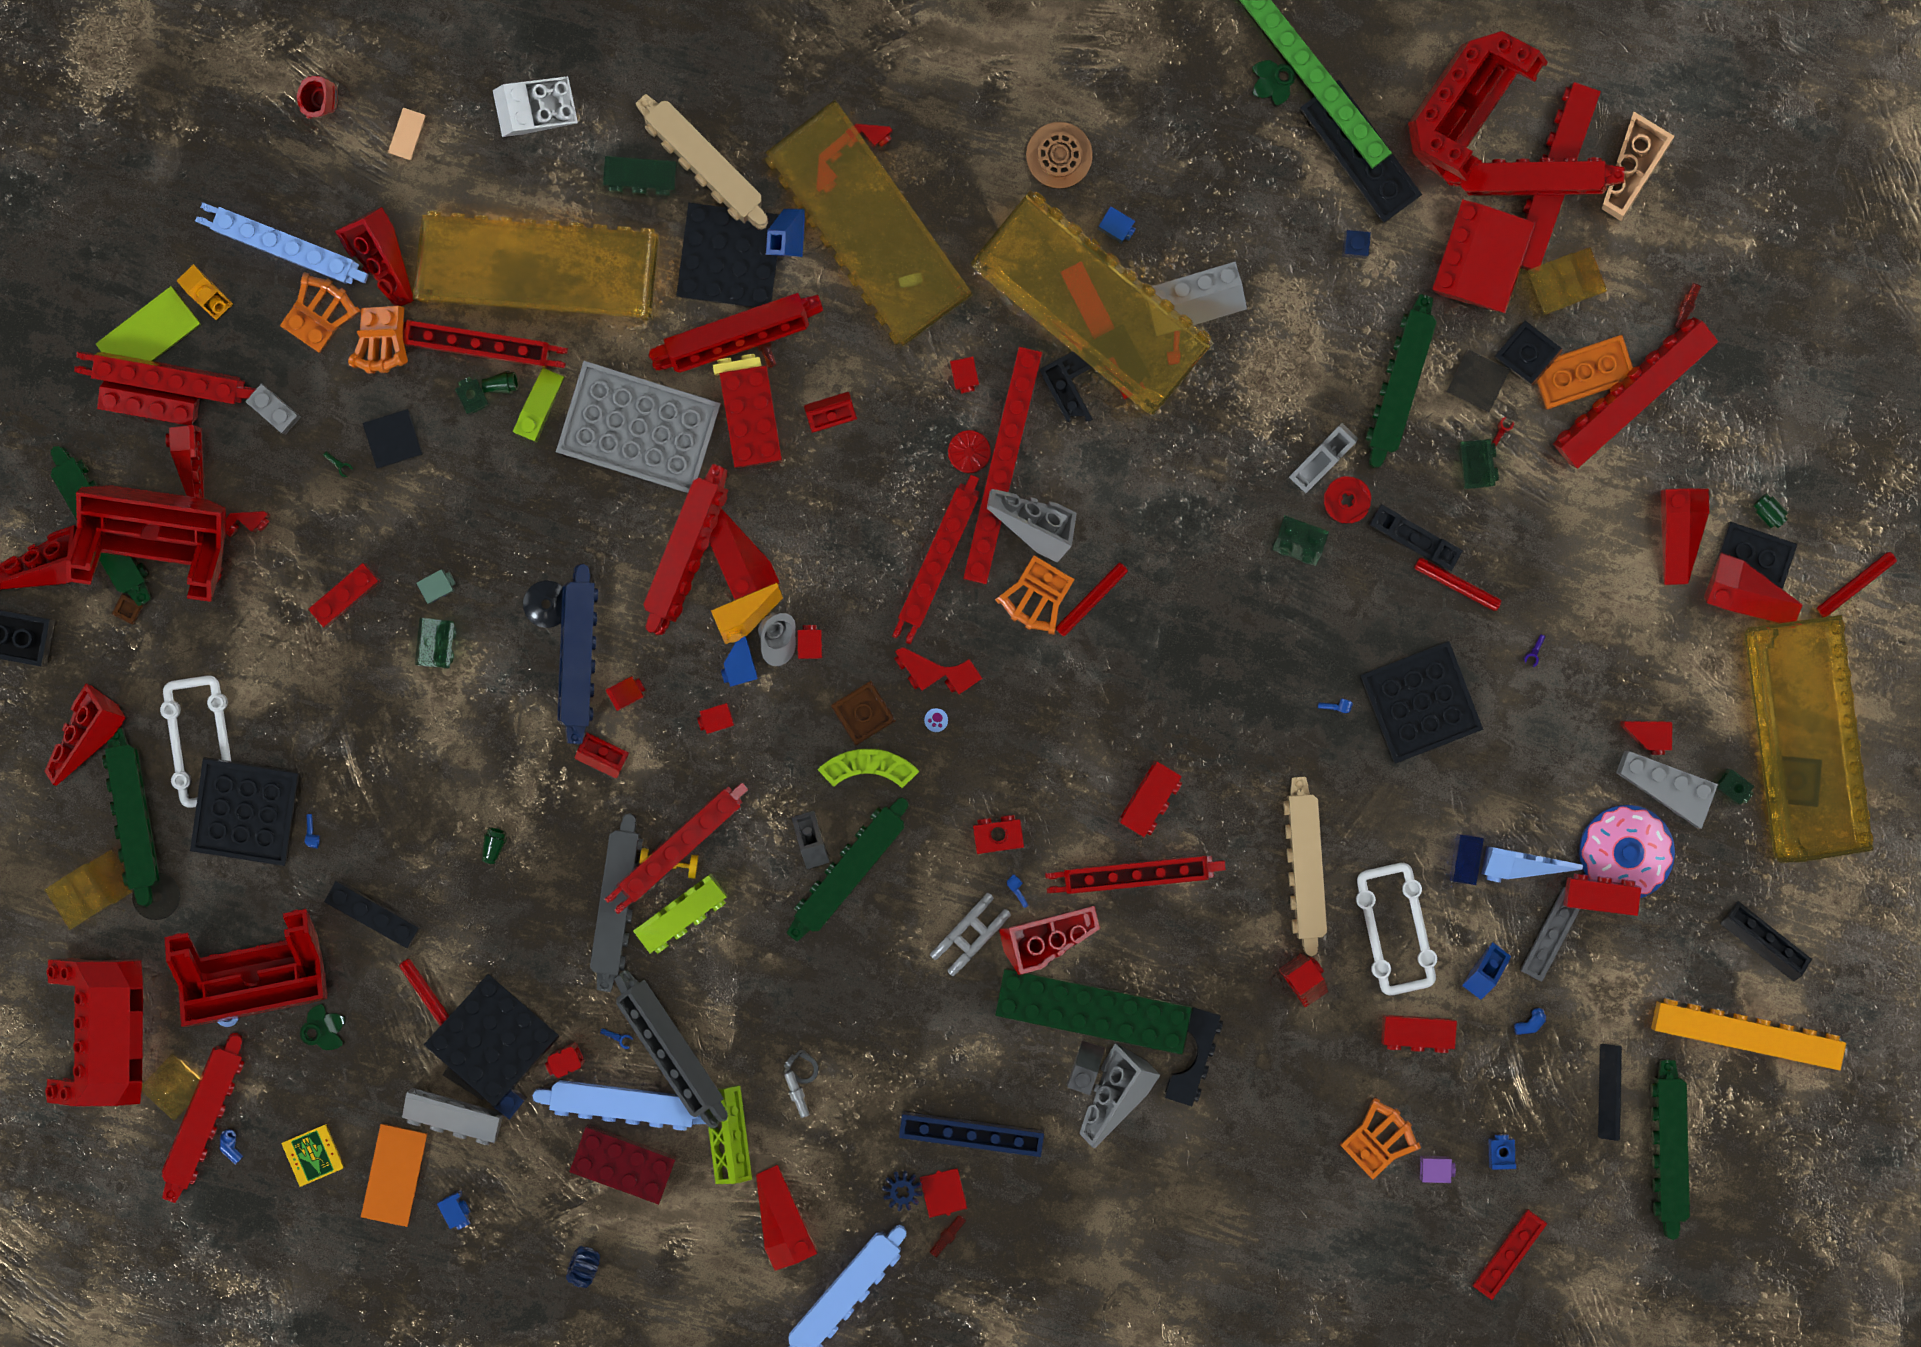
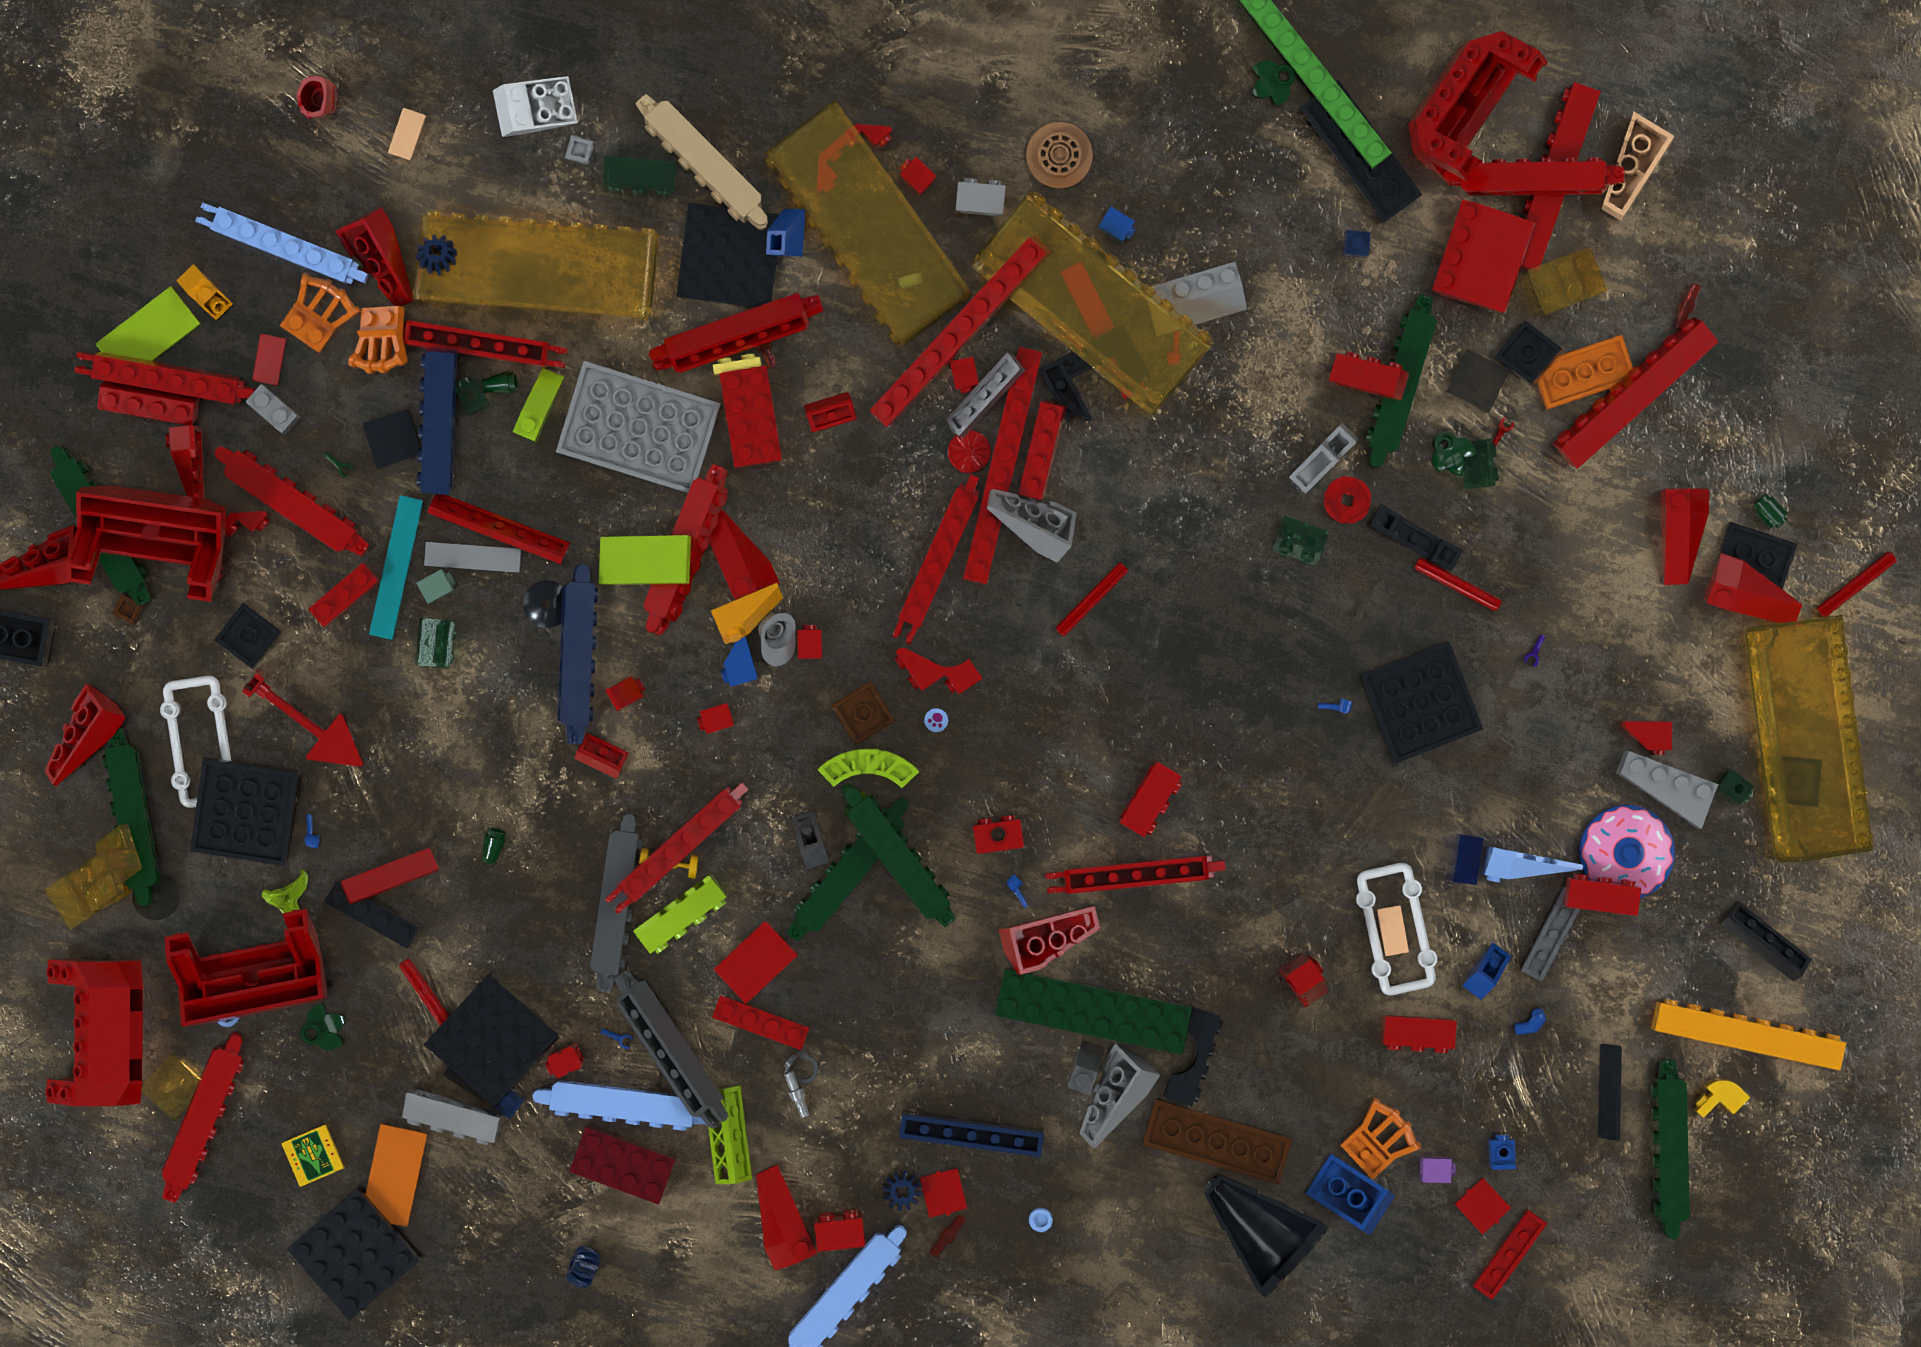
blue arm [220,1129,243,1165] -> none
blue brick [437,1190,470,1230] -> none
light grey piece [930,893,1011,976] -> none
orange plate [995,555,1075,635] -> none
tan hinge [1283,777,1327,956] -> none
none -> clear yellow bracket [78,824,142,912]
none -> red hinge [214,446,370,556]
none -> black tile [214,602,282,669]
none -> red piece [242,668,363,767]
none -> red slope [252,334,286,386]
none -> lime piece [262,869,308,914]
none -> black plate [287,1187,421,1321]
none -> red tile [341,848,439,905]
none -> teal tile [369,495,424,640]
none -> dark blue gear [416,234,458,276]
none -> dark blue brick [417,348,458,495]
none -> light grey tile [424,542,522,573]
none -> red plate [427,494,570,564]
none -> light grey tile [565,135,595,165]
none -> lime tile [598,535,691,585]
none -> red plate [712,995,809,1050]
none -> red tile [713,920,798,1004]
none -> red brick [814,1209,866,1252]
none -> dark green hinge [840,783,956,927]
none -> red brick [869,235,1052,427]
none -> red brick [899,157,937,196]
none -> flat silver plate [946,352,1025,437]
none -> light grey brick [955,178,1006,217]
none -> red brick [1018,400,1067,500]
none -> light blue tile [1029,1207,1053,1232]
none -> reddish brown plate [1142,1099,1292,1185]
none -> black cone [1204,1175,1329,1298]
none -> blue slope [1305,1154,1395,1235]
none -> red brick [1329,351,1409,401]
none -> light nougat tile [1376,905,1409,956]
none -> dark green plate [1432,431,1477,476]
none -> red piece [1454,1177,1511,1235]
none -> yellow brick [1693,1078,1750,1118]

